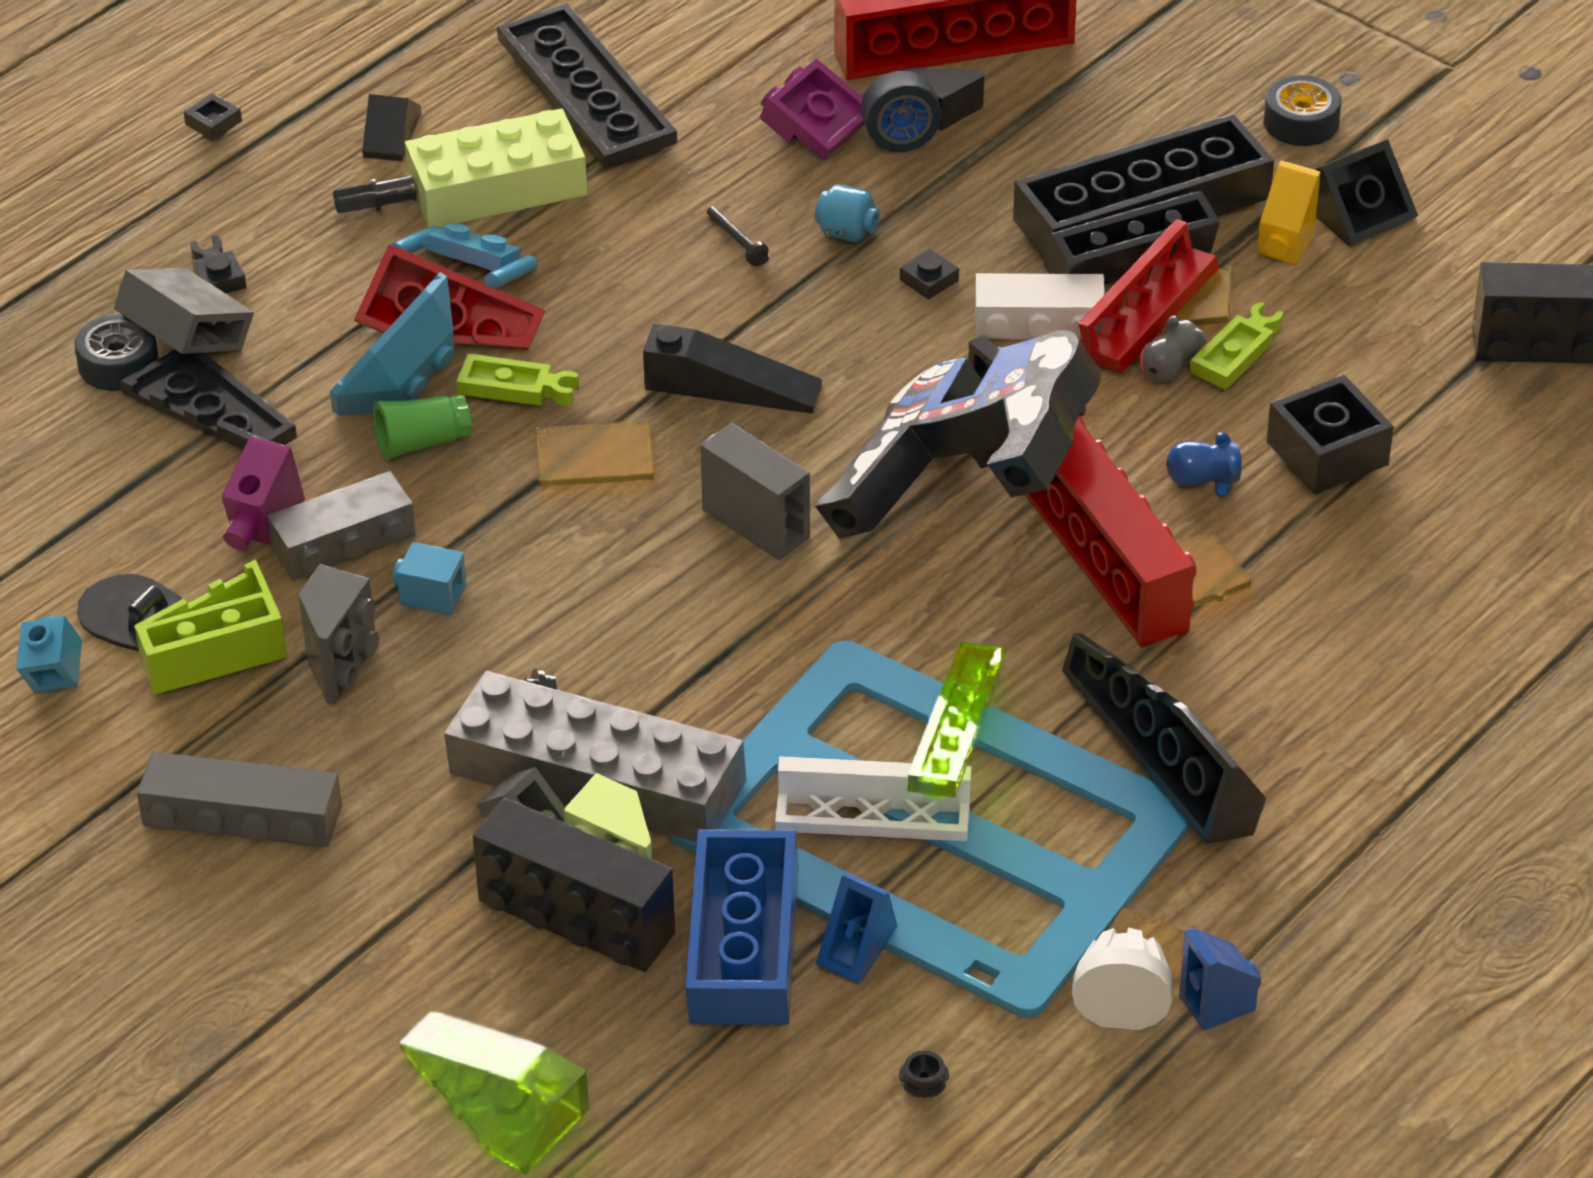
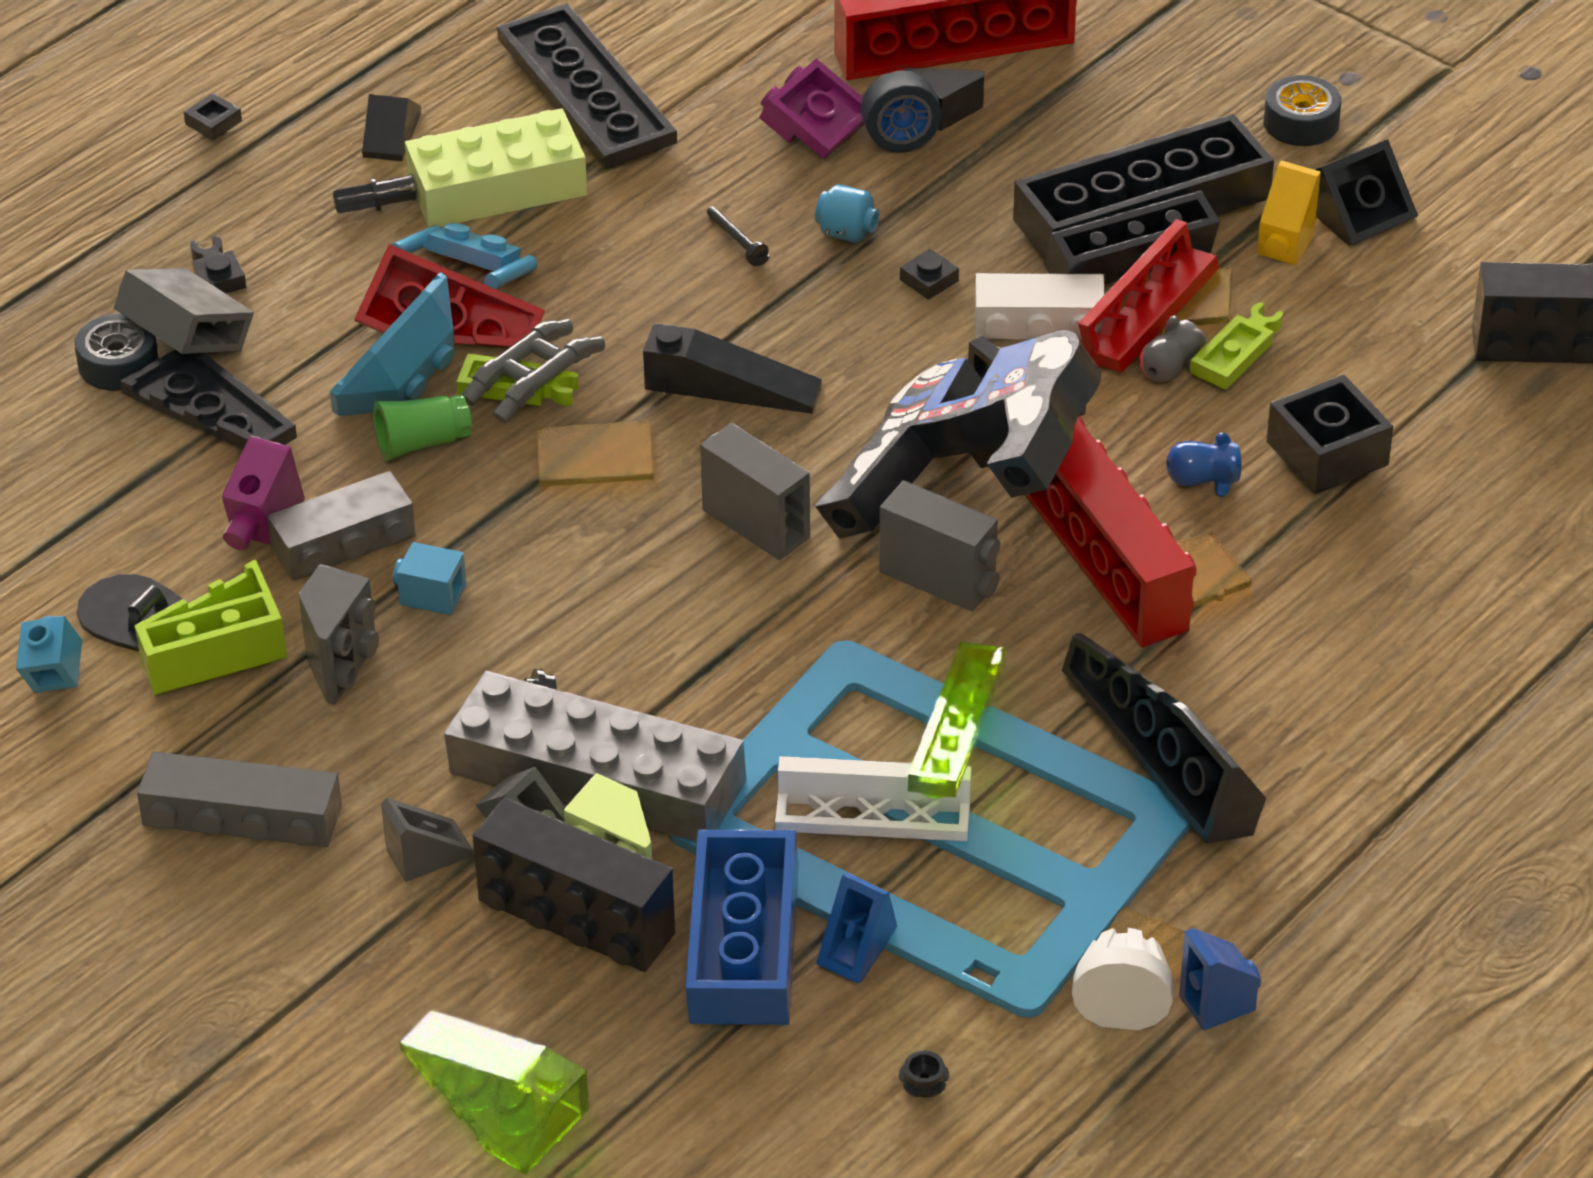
none -> dark grey slope [381,798,473,882]
none -> dark grey piece [461,319,605,424]
none -> dark grey brick [879,480,1001,612]

